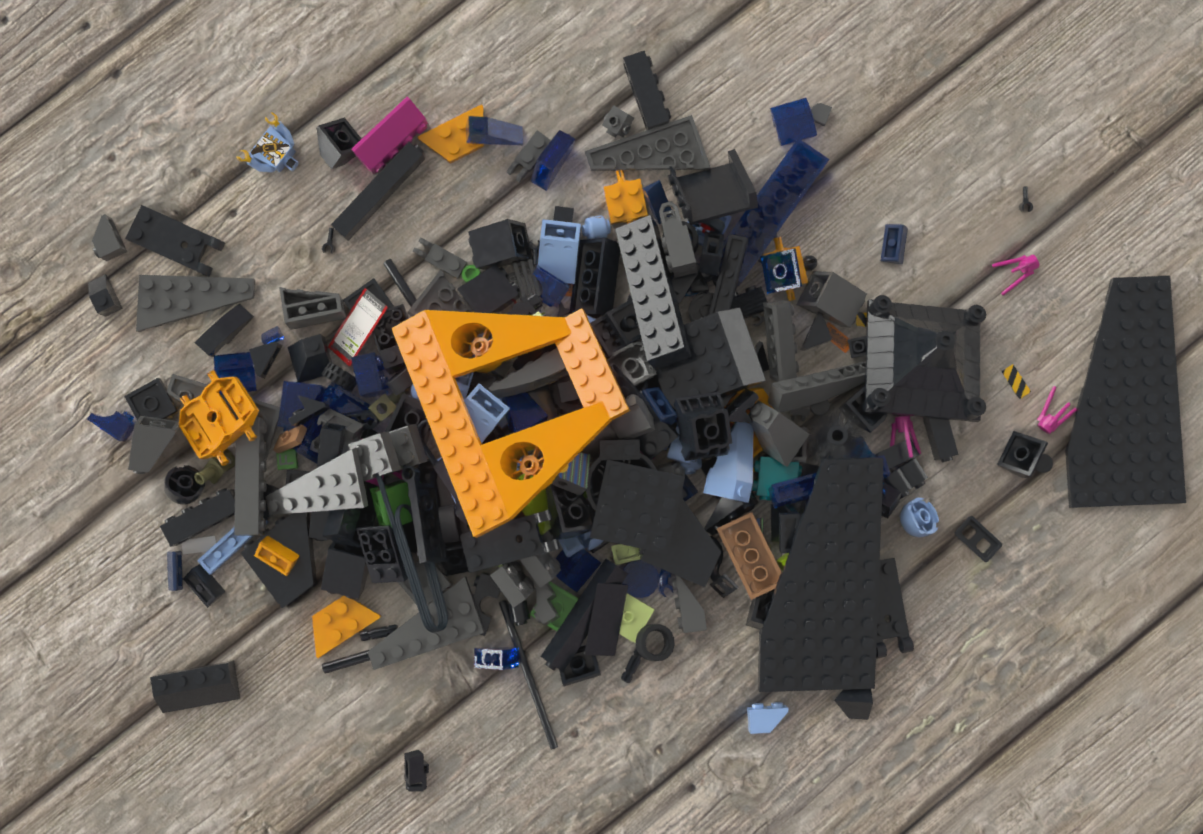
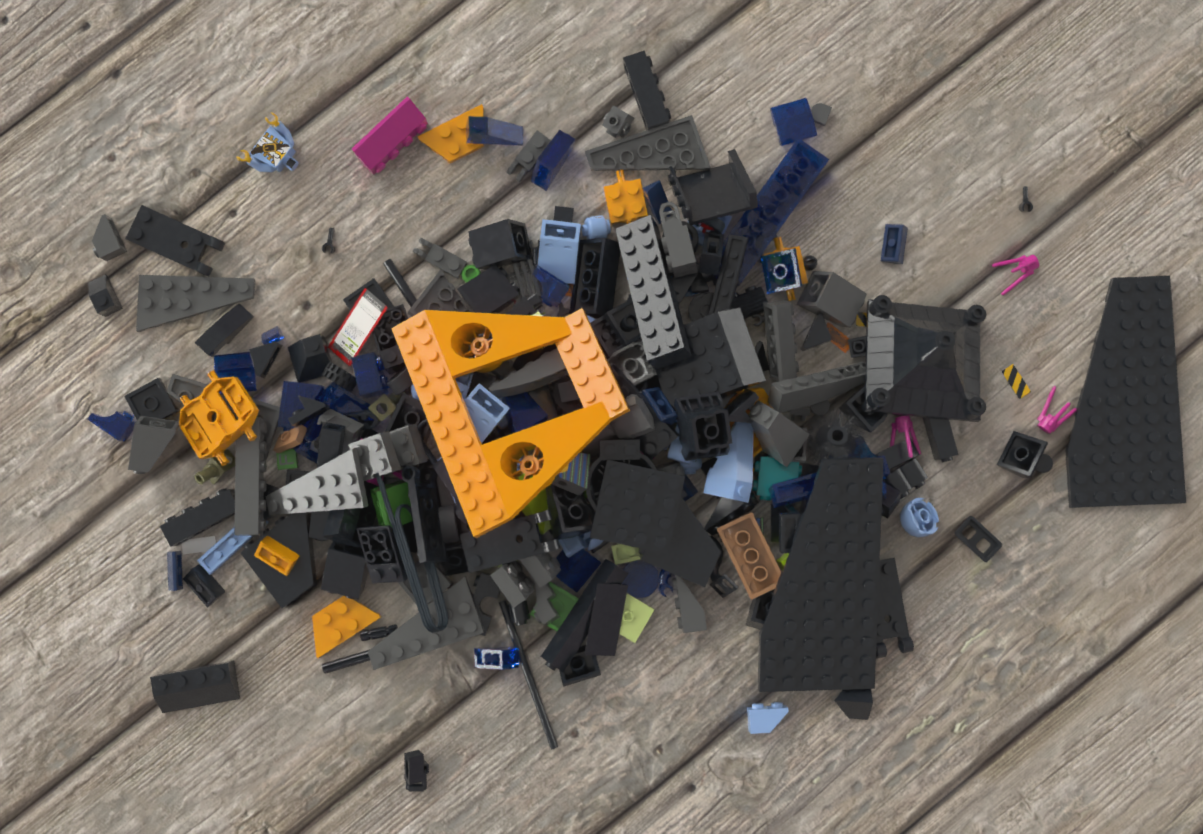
black cylinder [164,465,205,505] -> none
dark grey wedge [279,287,346,330] -> none
black slope [316,117,361,169] -> none
black brick [331,142,425,241] -> none
black axle [621,648,642,683] -> none
black tyre [635,624,675,661] -> none

